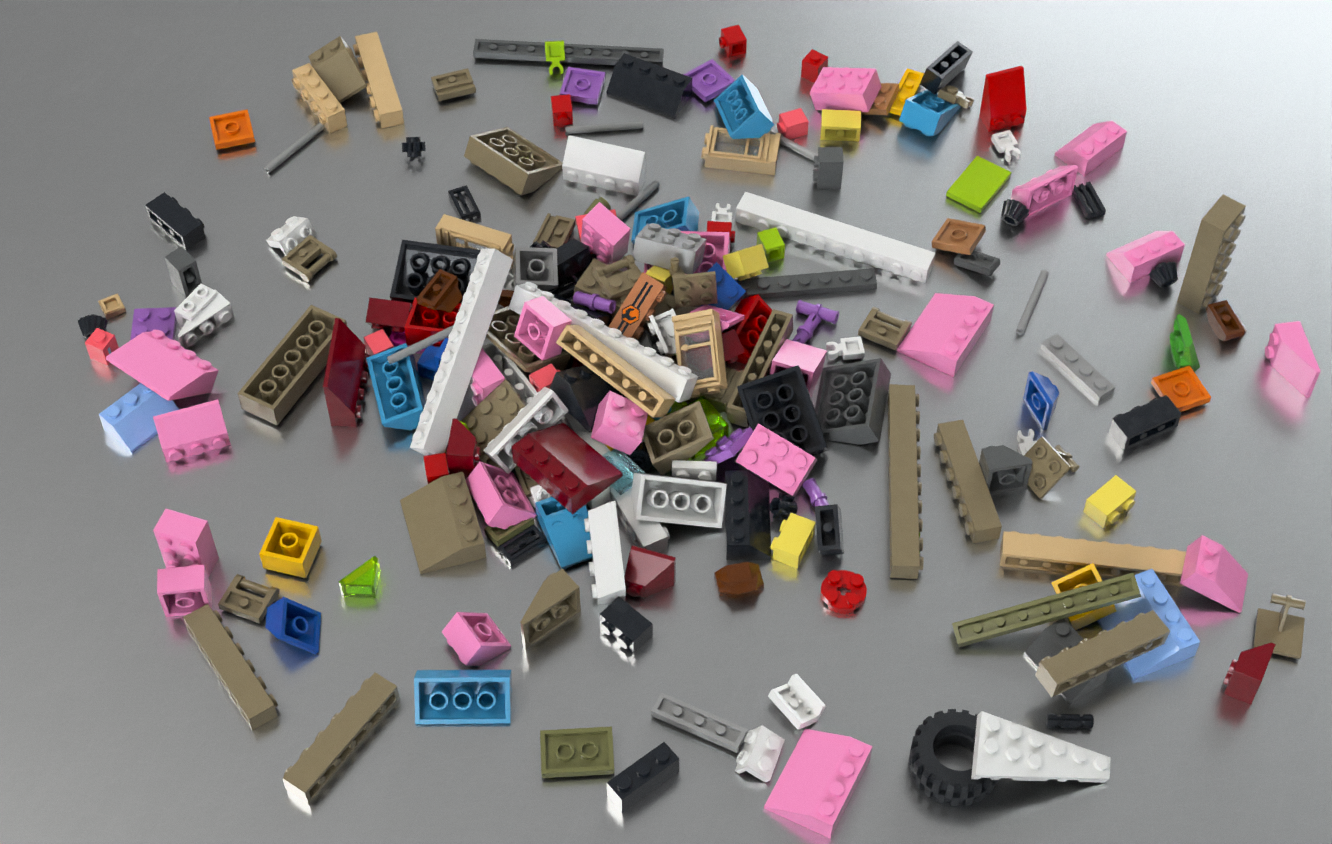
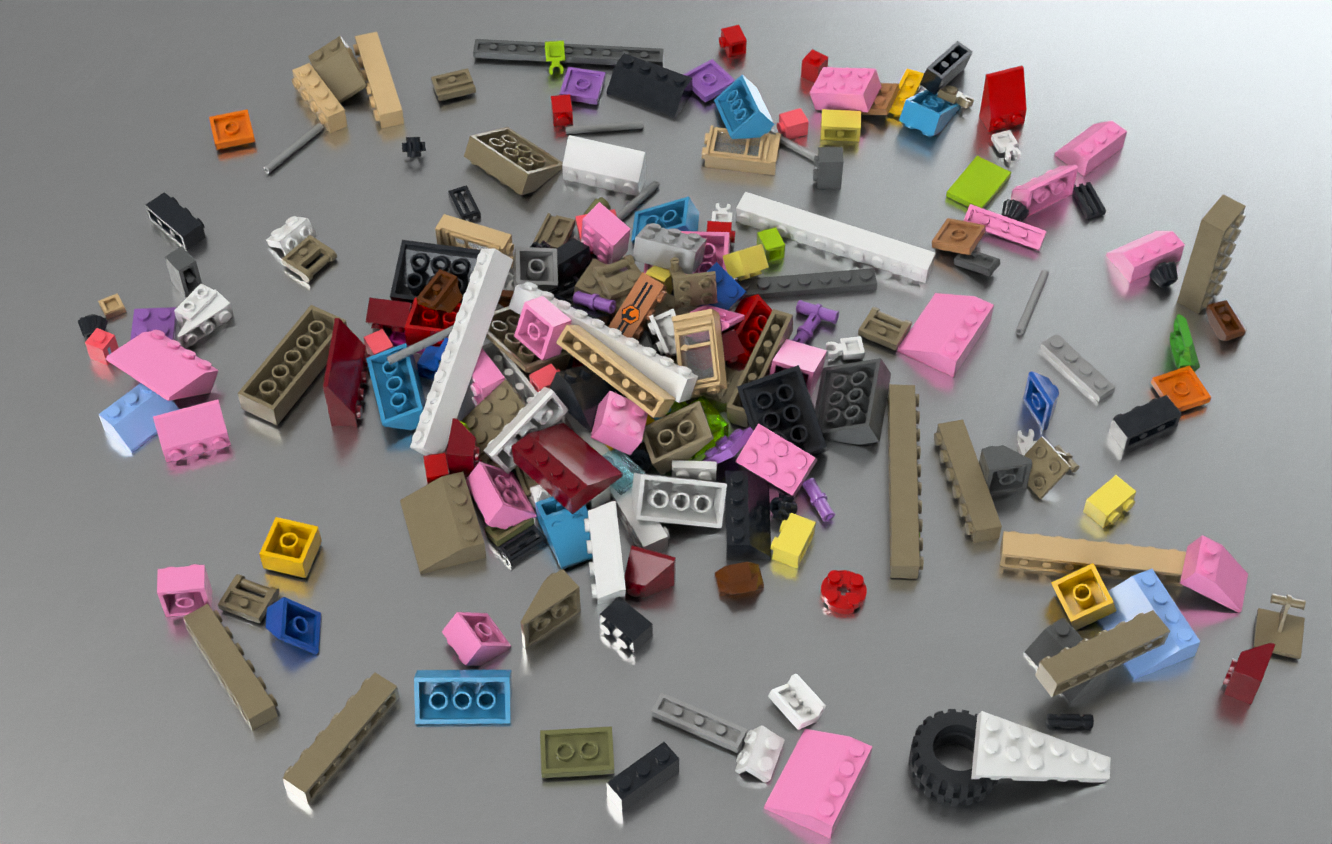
bright pink brick [153,509,219,578] -> none
clear neon green slope [338,556,380,598] -> none
black brick [815,504,844,556] -> none
olive plate [952,572,1141,647] -> none
bright pink slope [1265,321,1321,398] -> none
none -> bright pink plate [964,204,1047,251]

